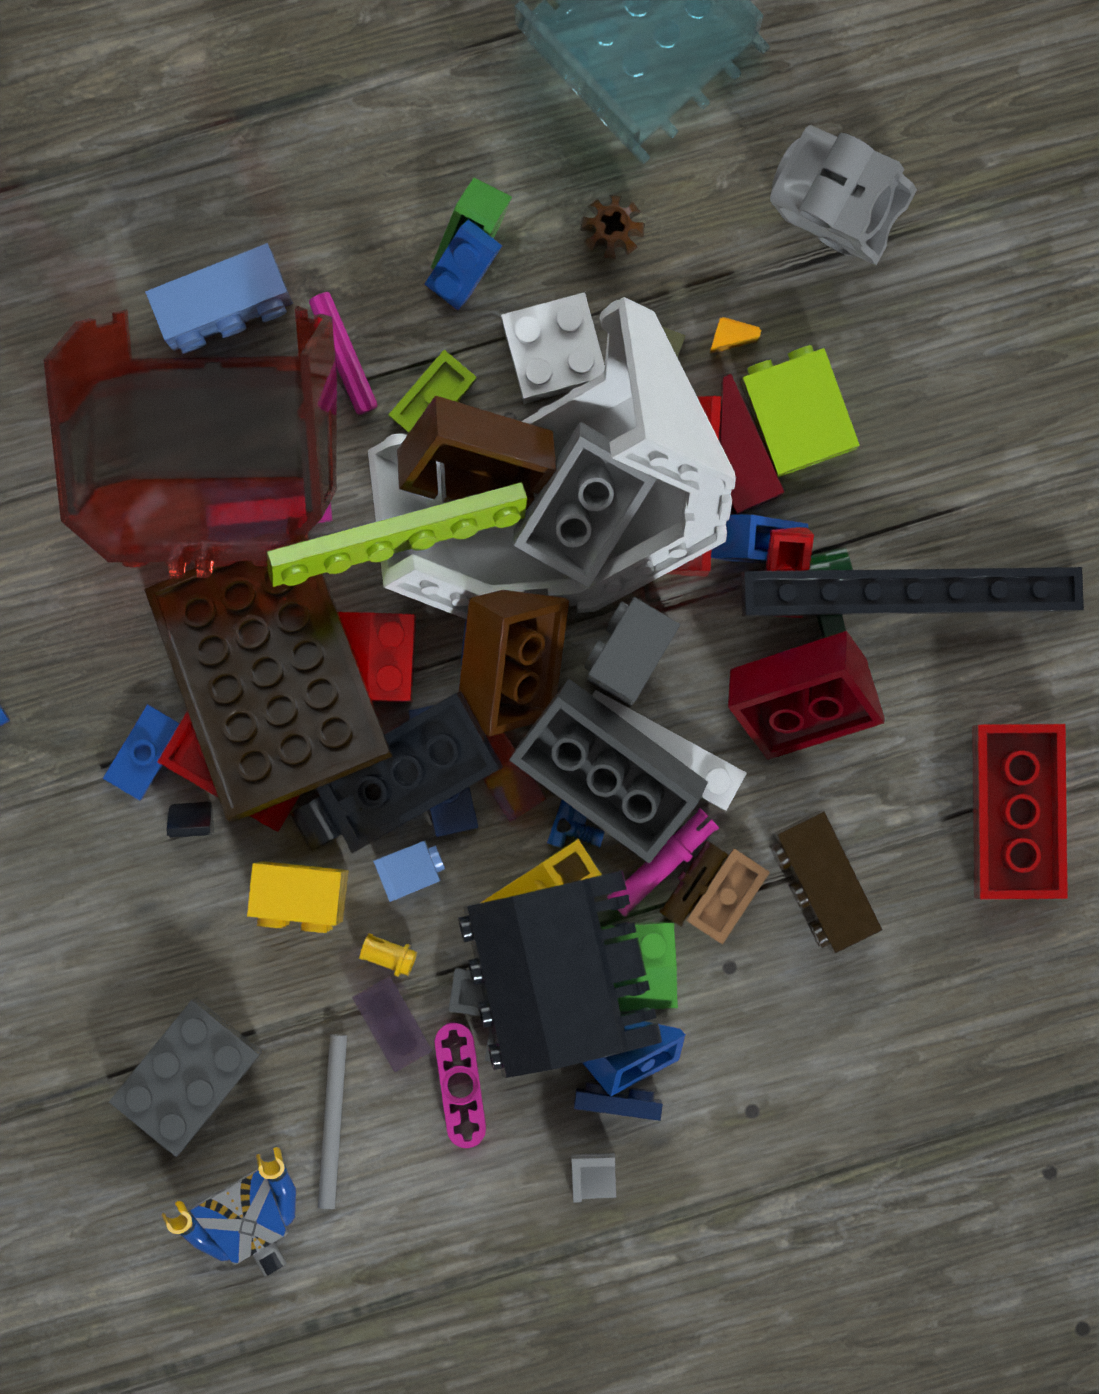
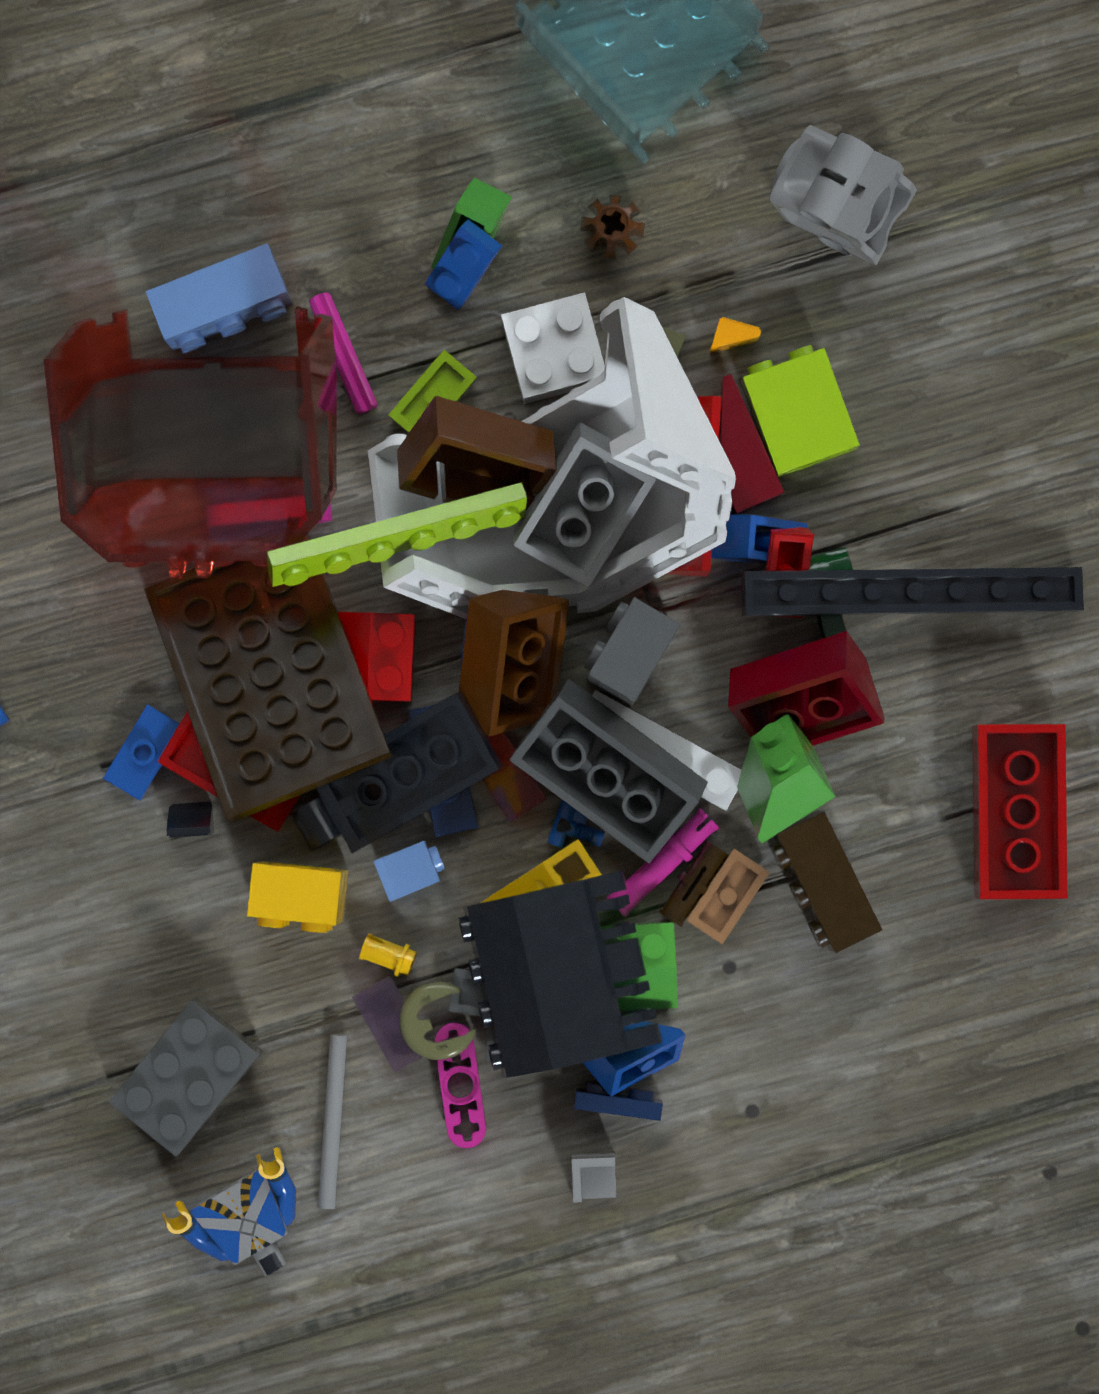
none -> olive head [399,982,477,1060]
none -> bright green slope [737,714,836,843]

